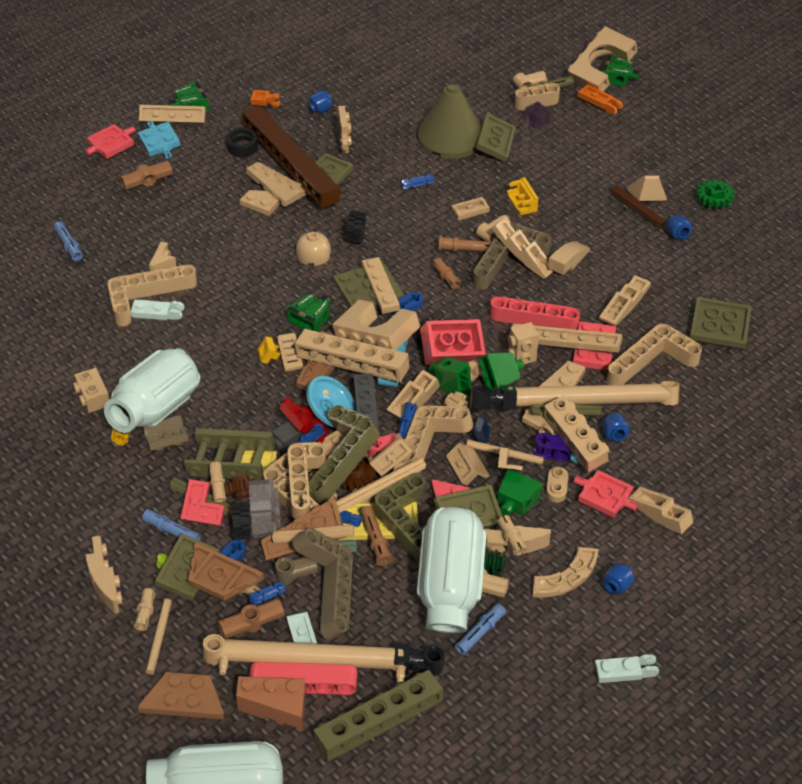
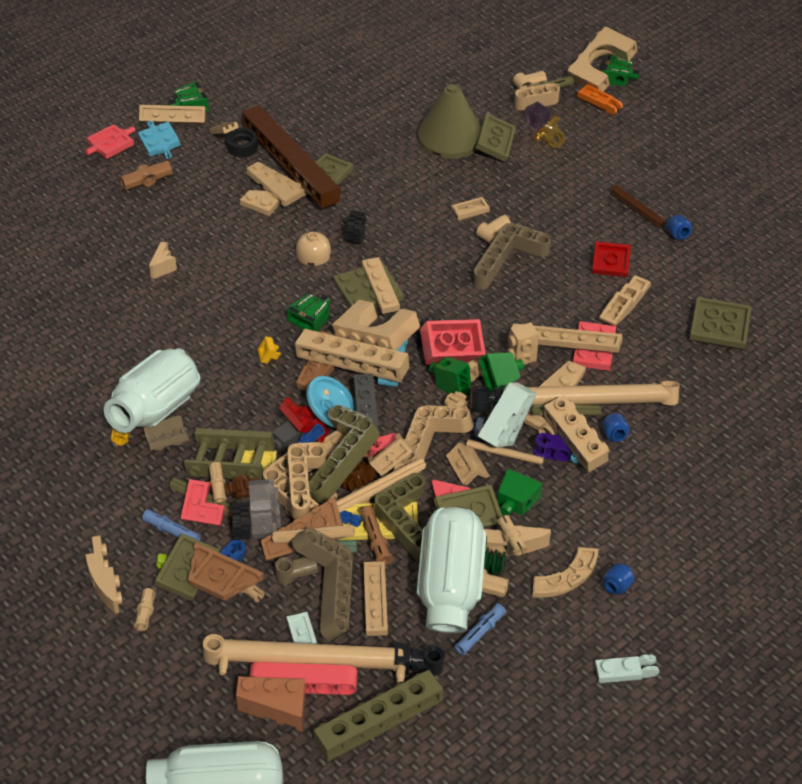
medium blue pin [53,221,83,261] -> none
tan brick [73,368,109,413] -> none
tan beam [107,265,197,326] -> none
light aqua hinge [131,299,184,320] -> none
medium nougat wing [138,672,224,720] -> none
tan bar [146,599,172,675] -> none
medium nougat piece [218,598,285,639] -> none
blue axle [249,581,286,606] -> none
orange plate [250,90,281,107] -> none
tan slope [277,333,303,372] -> none
blue head [308,90,333,115] -> none
tan plate [336,106,352,153] -> none
tan slope [387,370,440,419] -> none
blue beam [392,292,423,315] -> none
blue axle [398,402,417,439] -> none
blue axle [401,174,434,190] -> none
medium nougat pin [432,258,461,289] -> none
medium nougat pin [438,235,492,252] -> none
coral beam [490,297,580,330] -> none
tan slope [491,218,553,279] -> none
tan panel [498,447,523,470] -> none
yellow hinge [507,177,539,215] -> none
tan plate [546,467,568,503] -> none
tan slope [548,241,590,275] -> none
coral plate [574,470,639,518] -> none
tan beam [607,324,702,385] -> none
tan slope [627,176,667,201] -> none
tan slope [628,487,693,535] -> none
green gear [696,179,735,209] -> none
none -> tan tile [209,122,238,134]
none -> tan plate [364,561,388,636]
none -> light aqua wedge [478,382,537,447]
none -> clear yellow tile [533,115,566,148]
none -> red plate [592,241,631,277]

